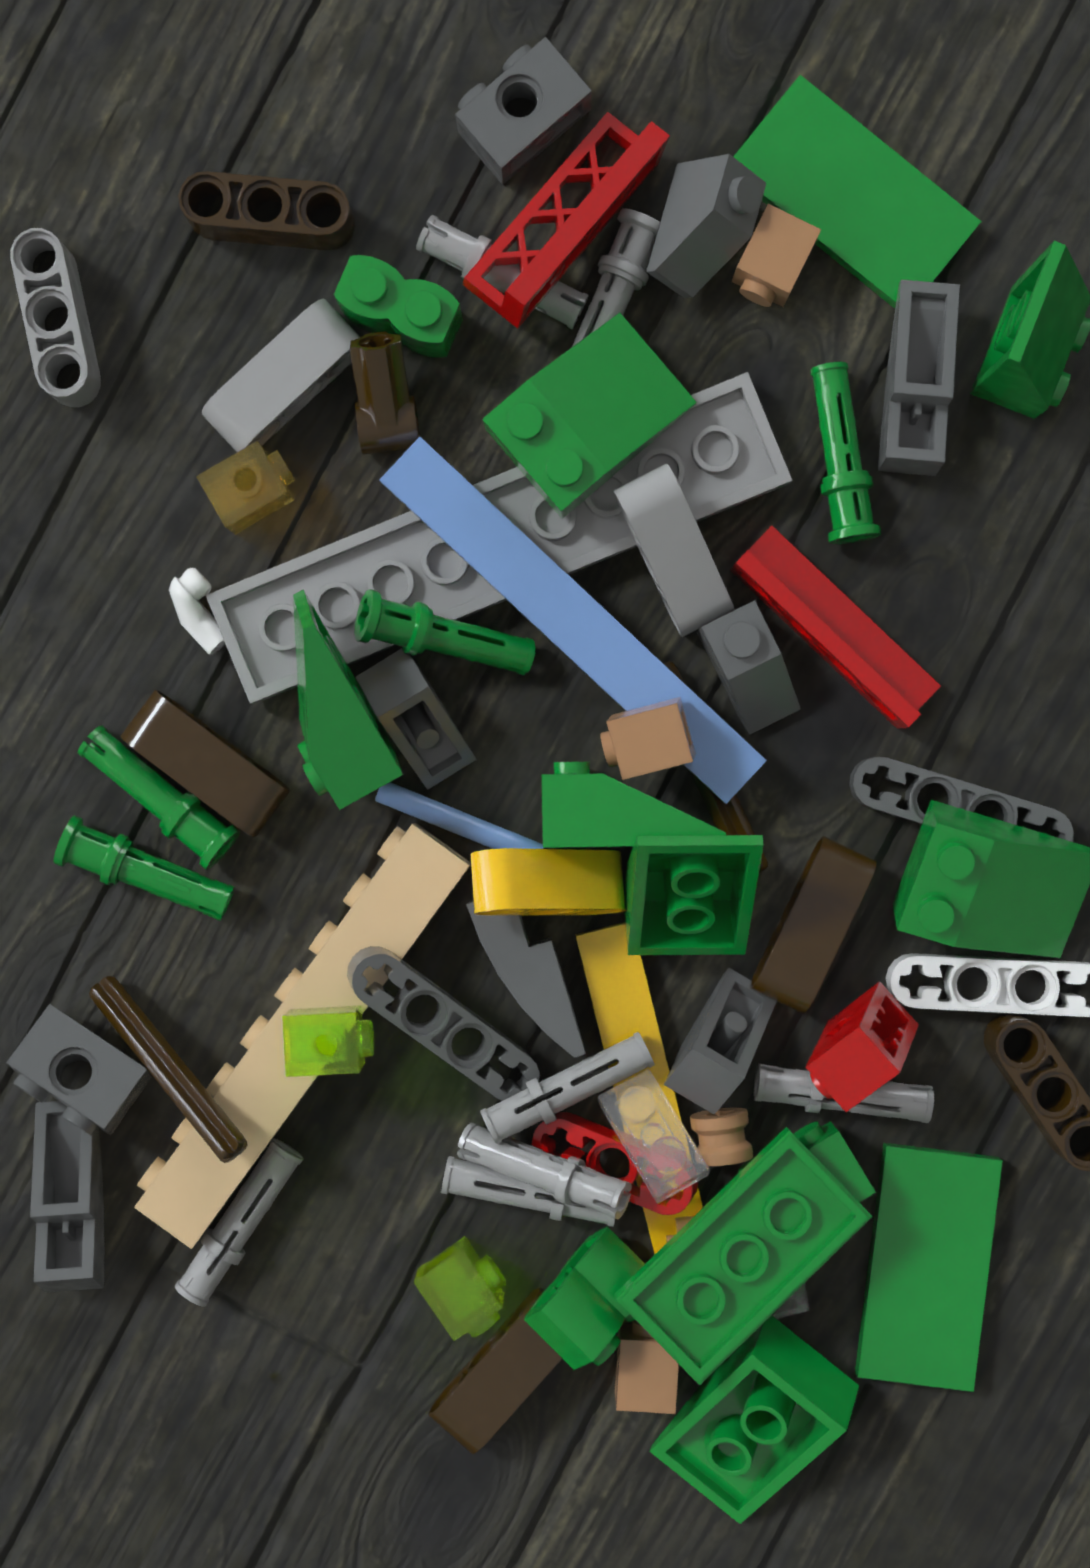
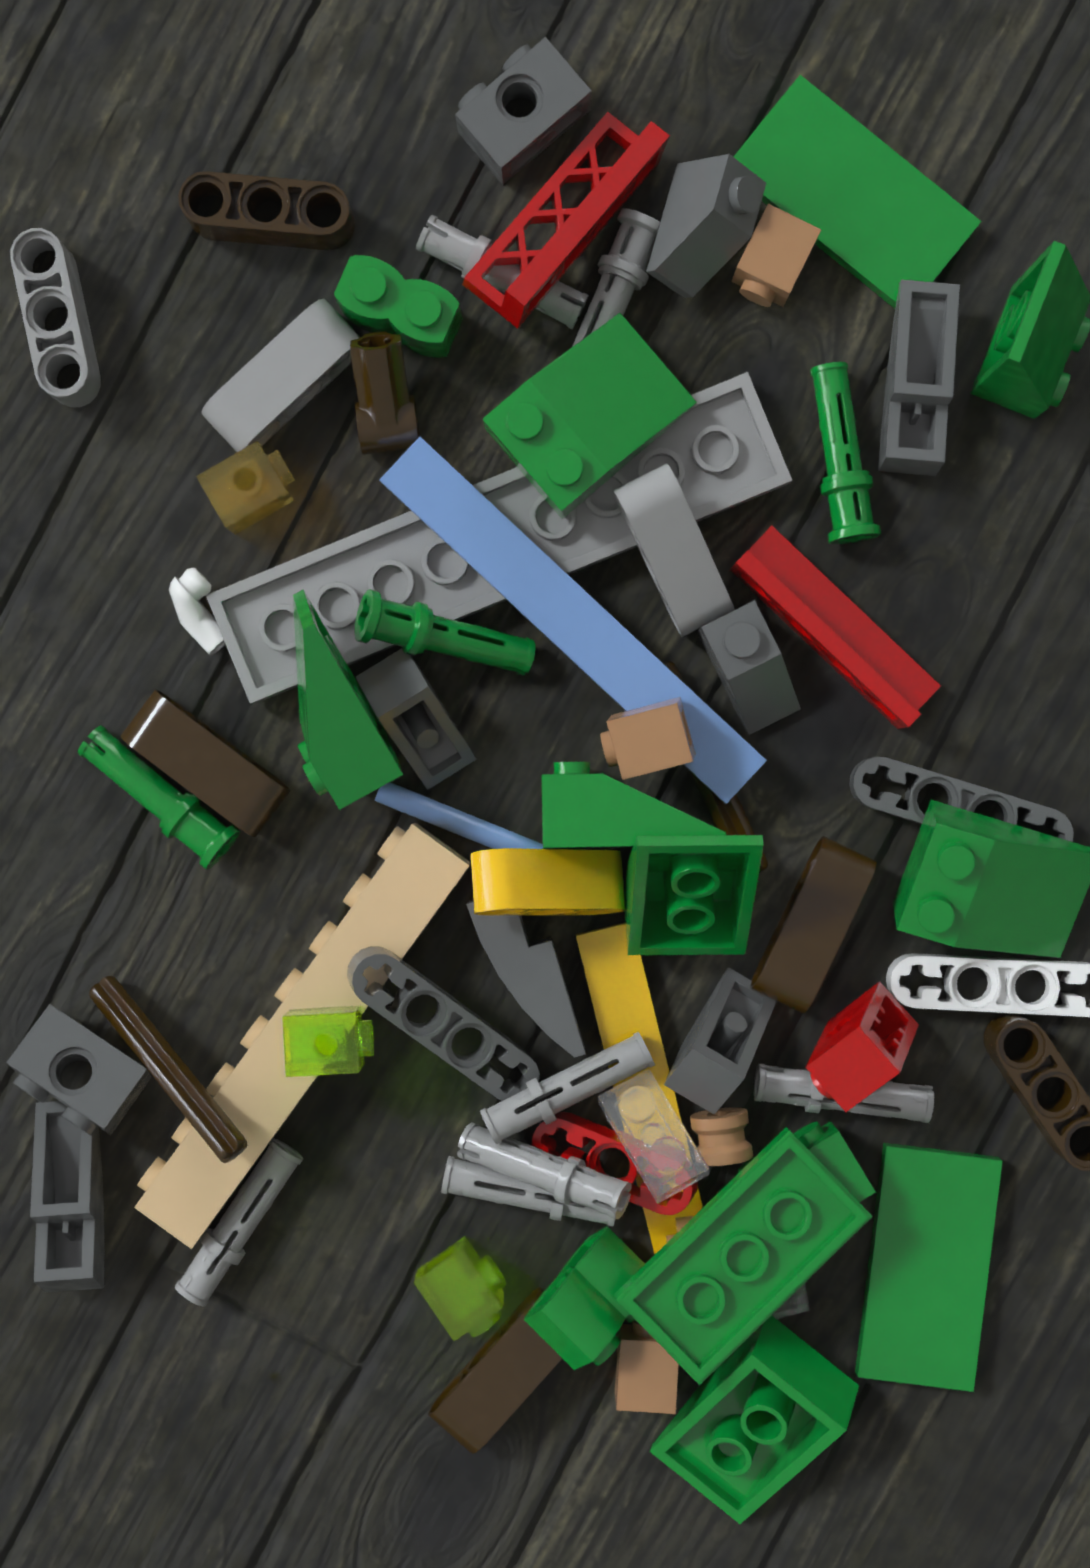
green pin [53,815,235,921] -> none

